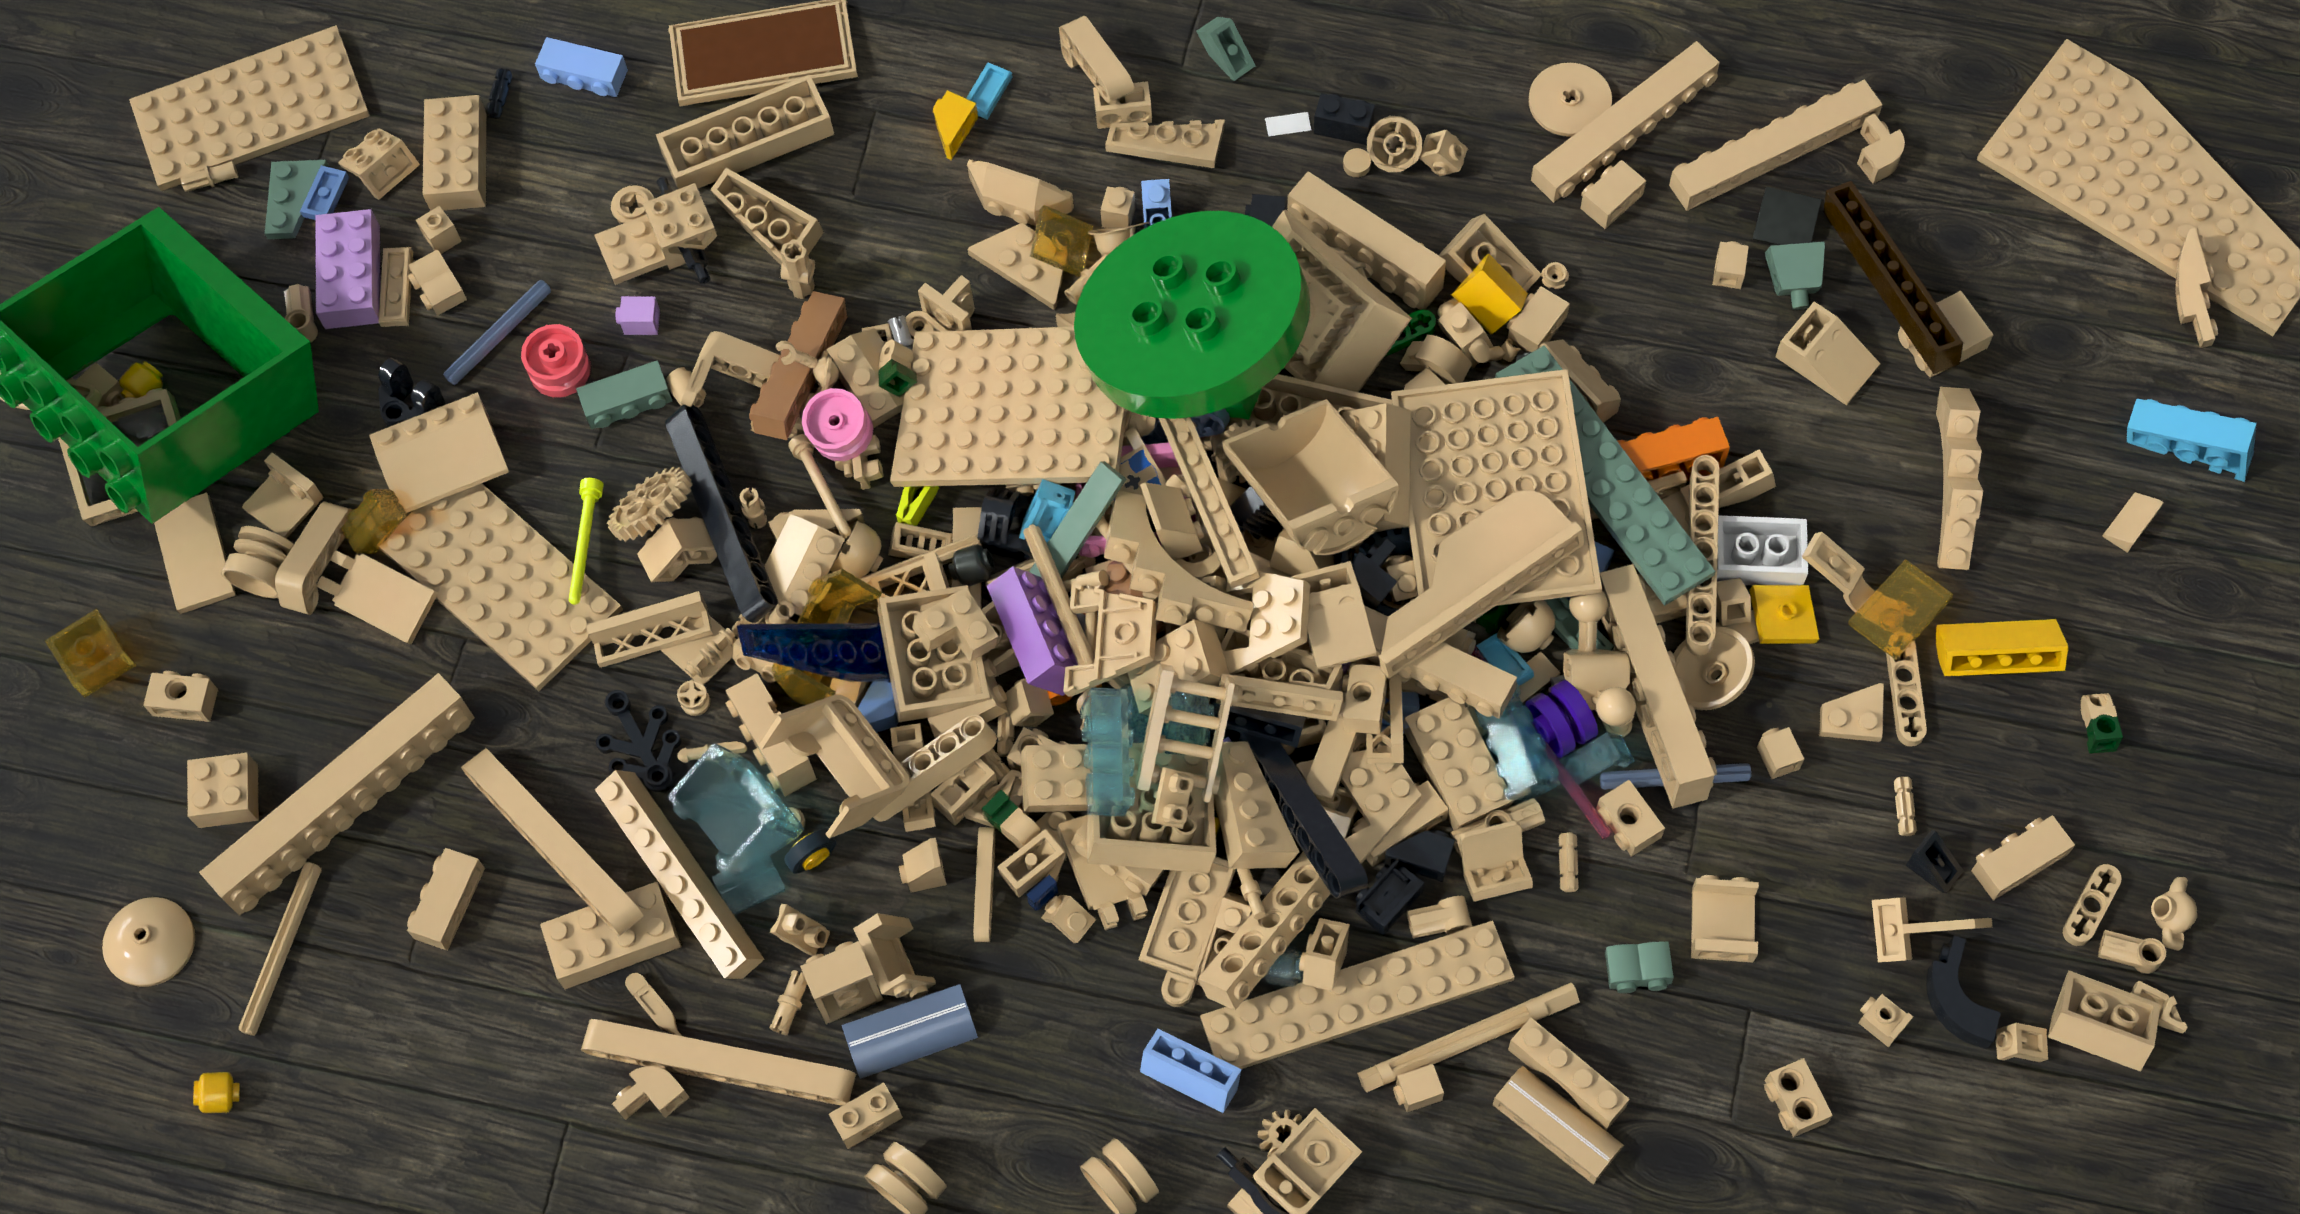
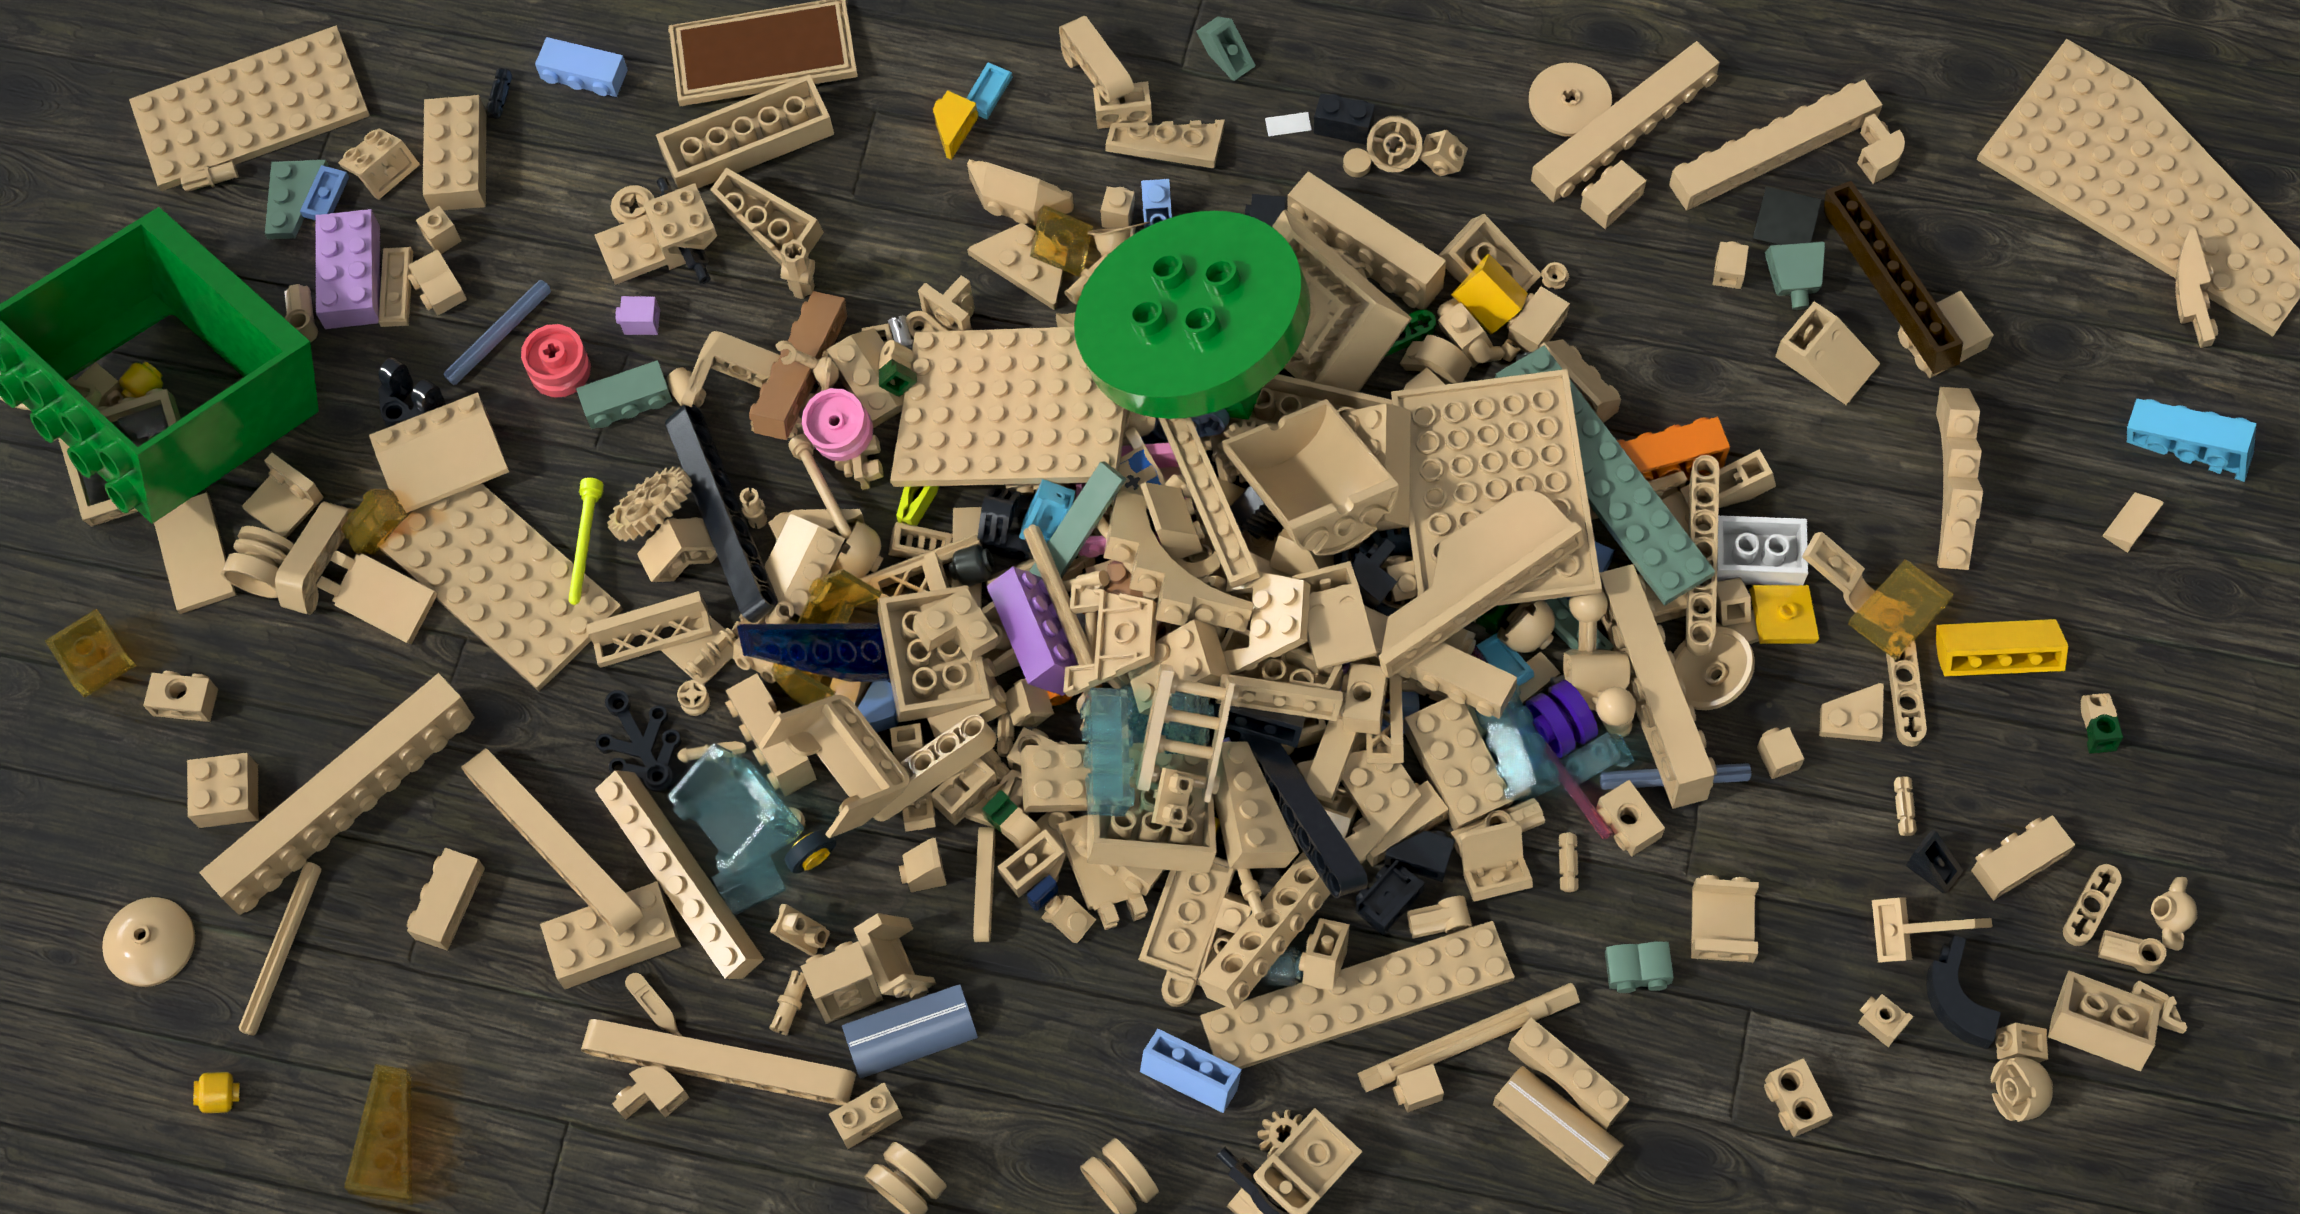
none -> clear yellow wedge [344,1064,412,1205]
none -> tan cylinder [1991,1057,2053,1122]

